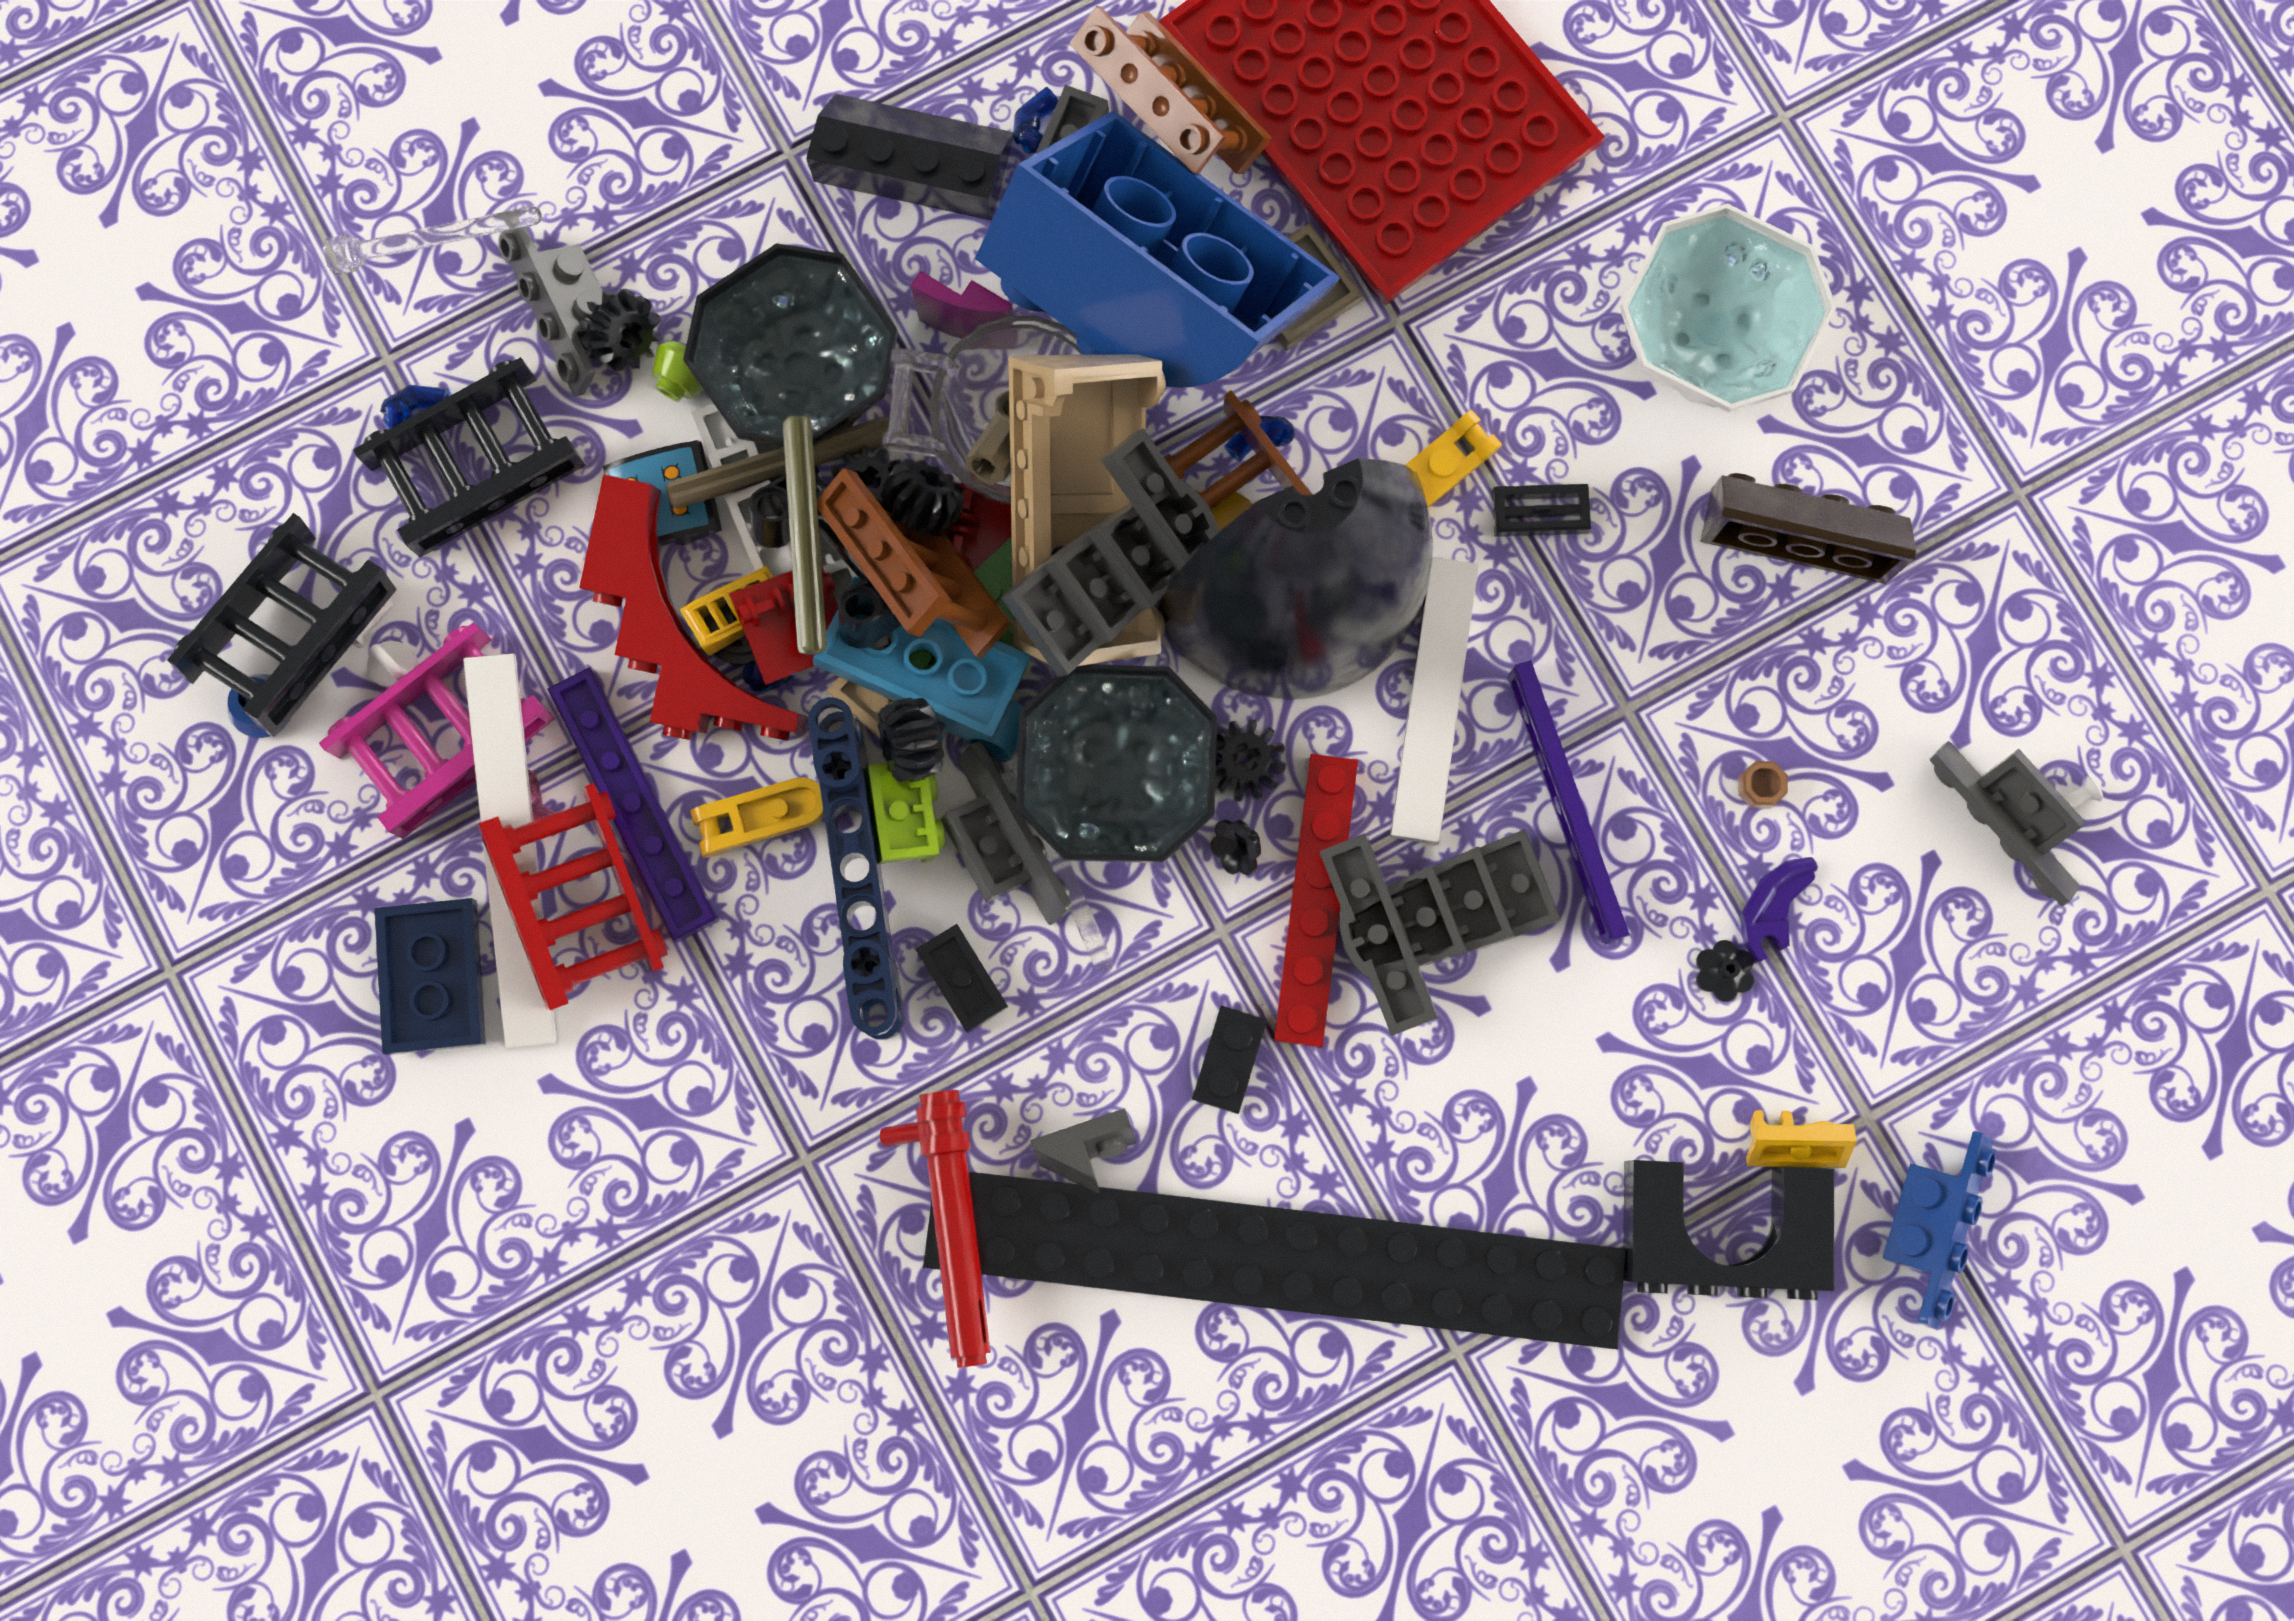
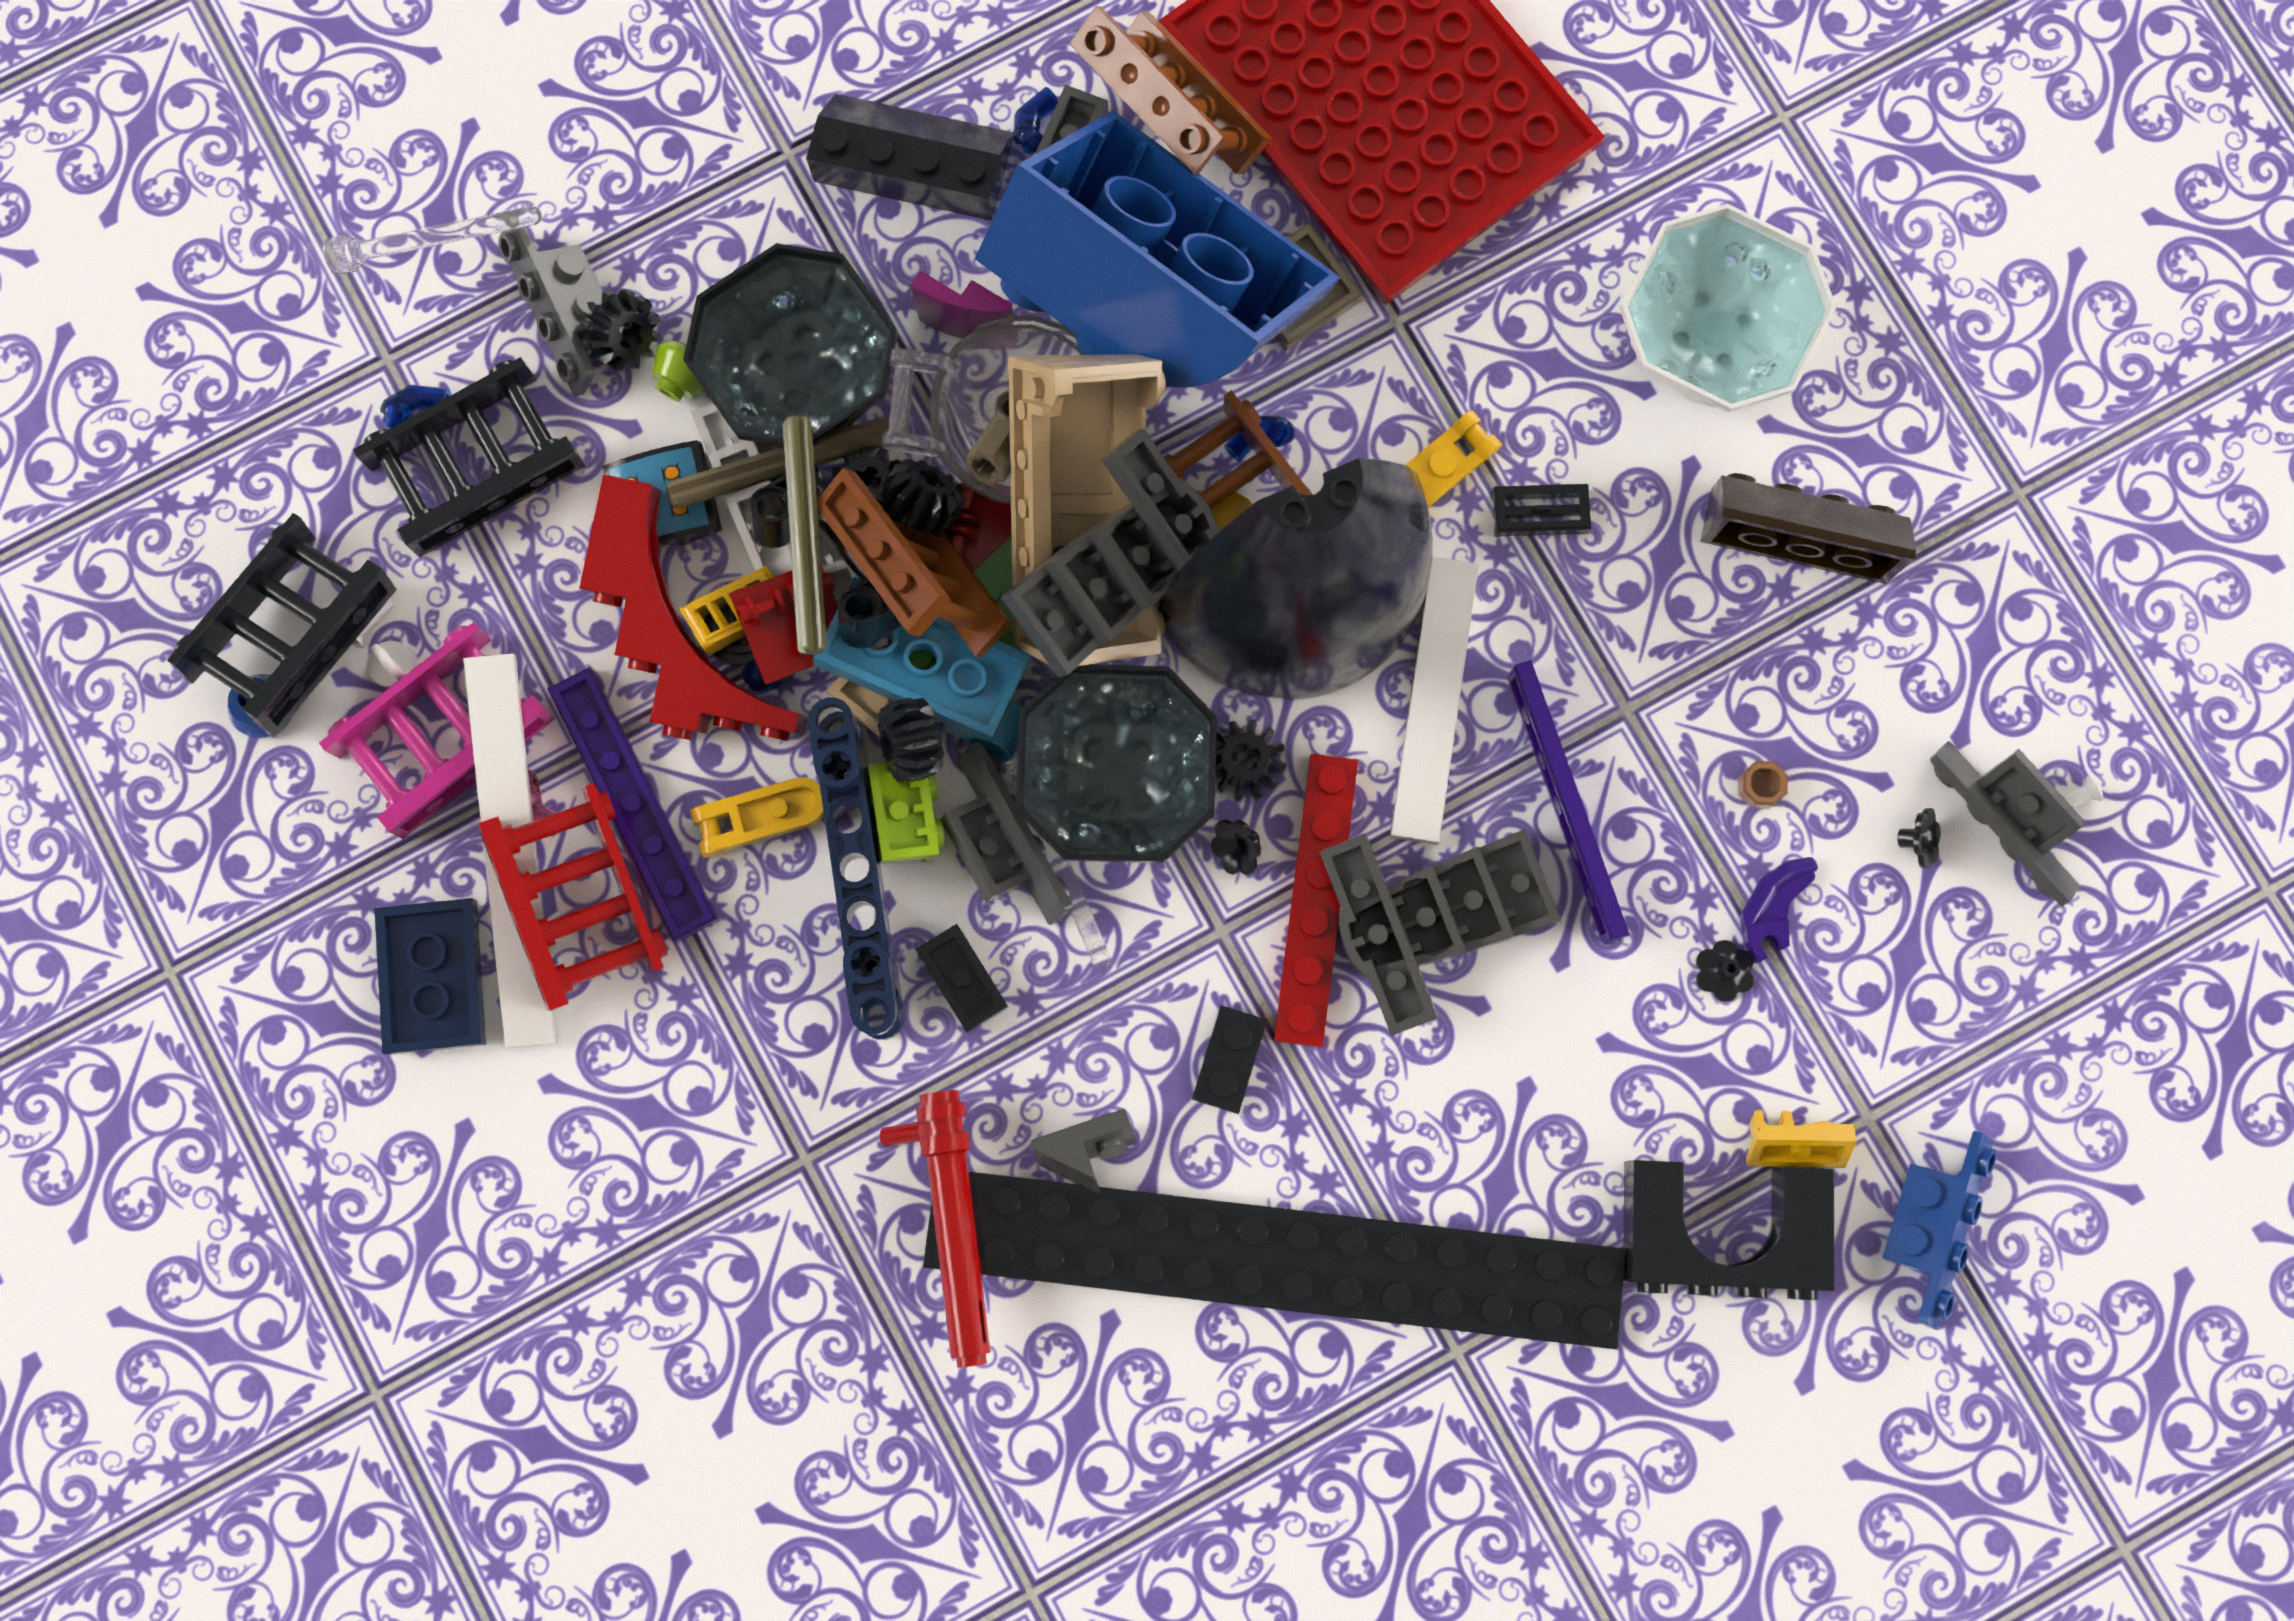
none -> black plant [1897,808,1941,869]

